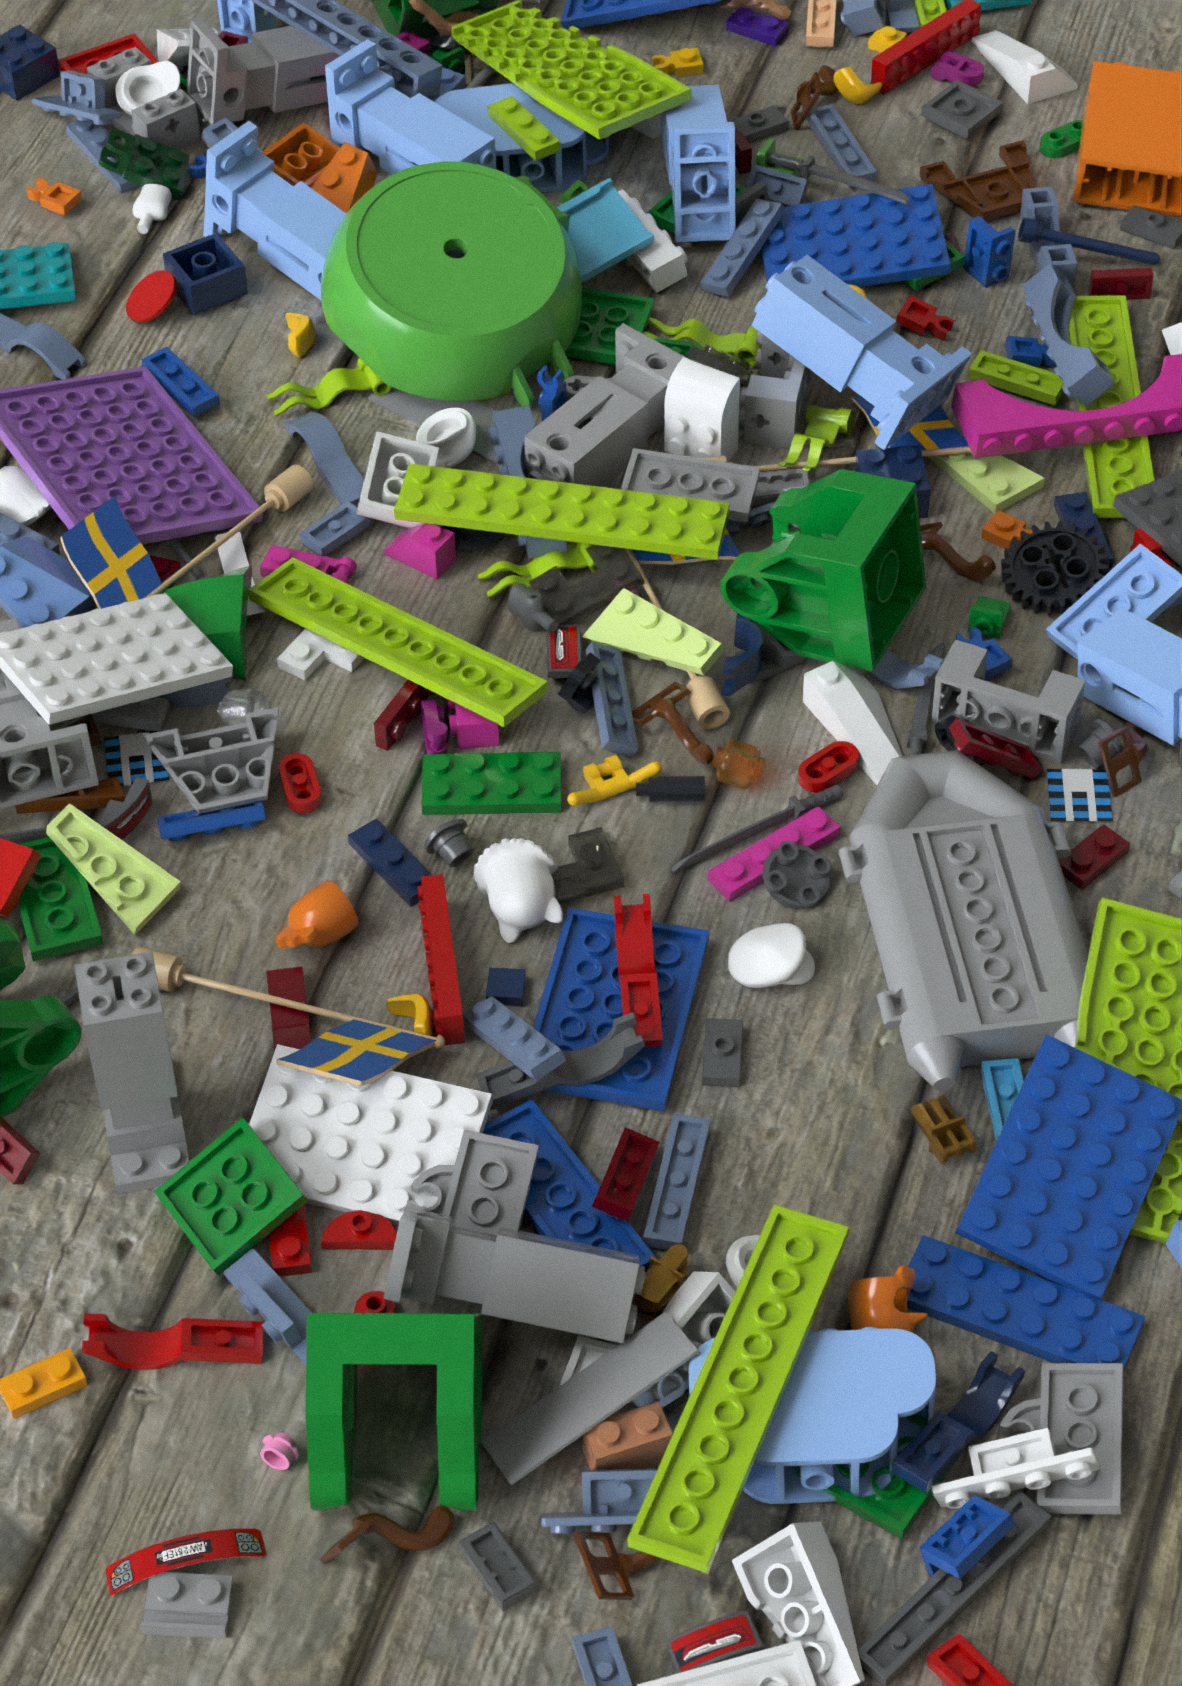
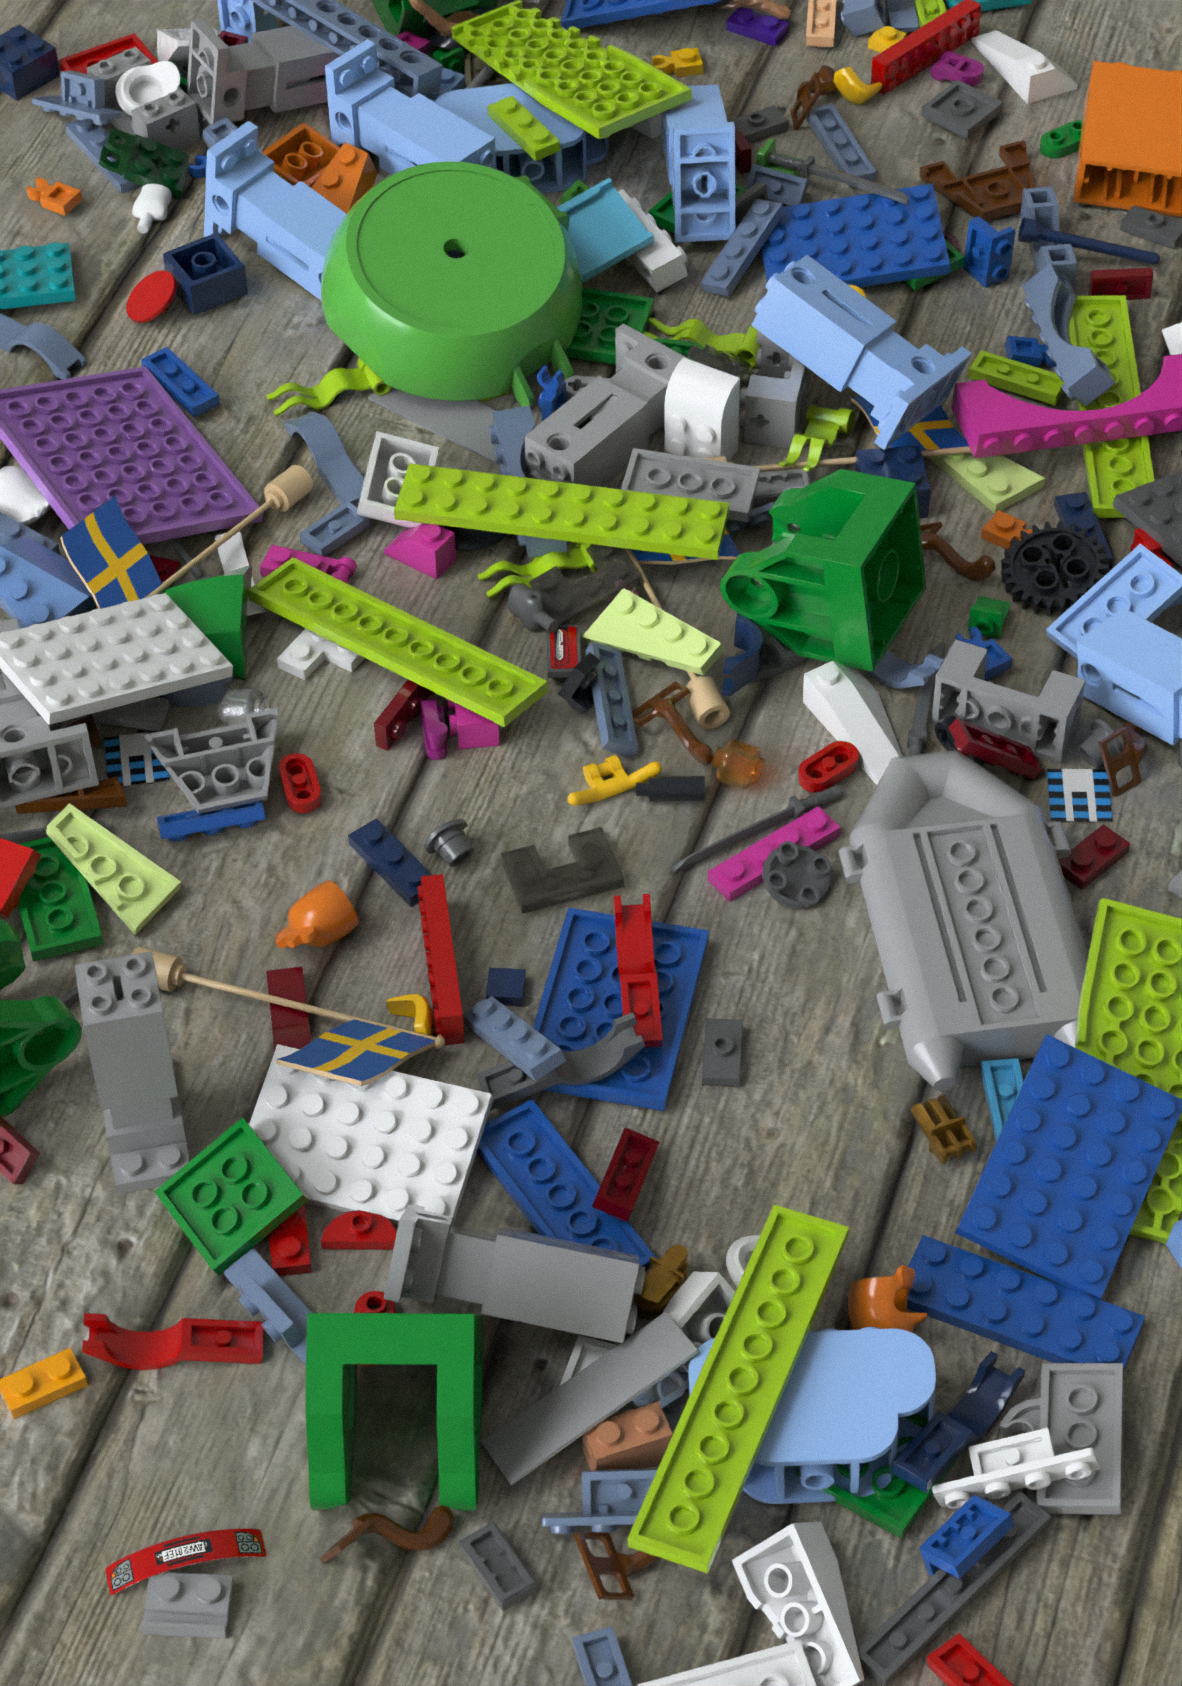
slope [98,777,153,840] -> none
bright pink plate [260,1433,299,1470] -> none
yellow hair [285,313,316,358] -> none
light grey plate [407,1130,539,1235] -> none
white piece [416,408,476,468] -> none
green plate [421,751,561,815] -> none
white hair [473,838,563,943] -> none
sand blue plate [643,1113,711,1250] -> none
slope [665,1610,765,1673] -> none
white piece [728,923,815,988] -> none
red plate [896,295,955,341] -> none

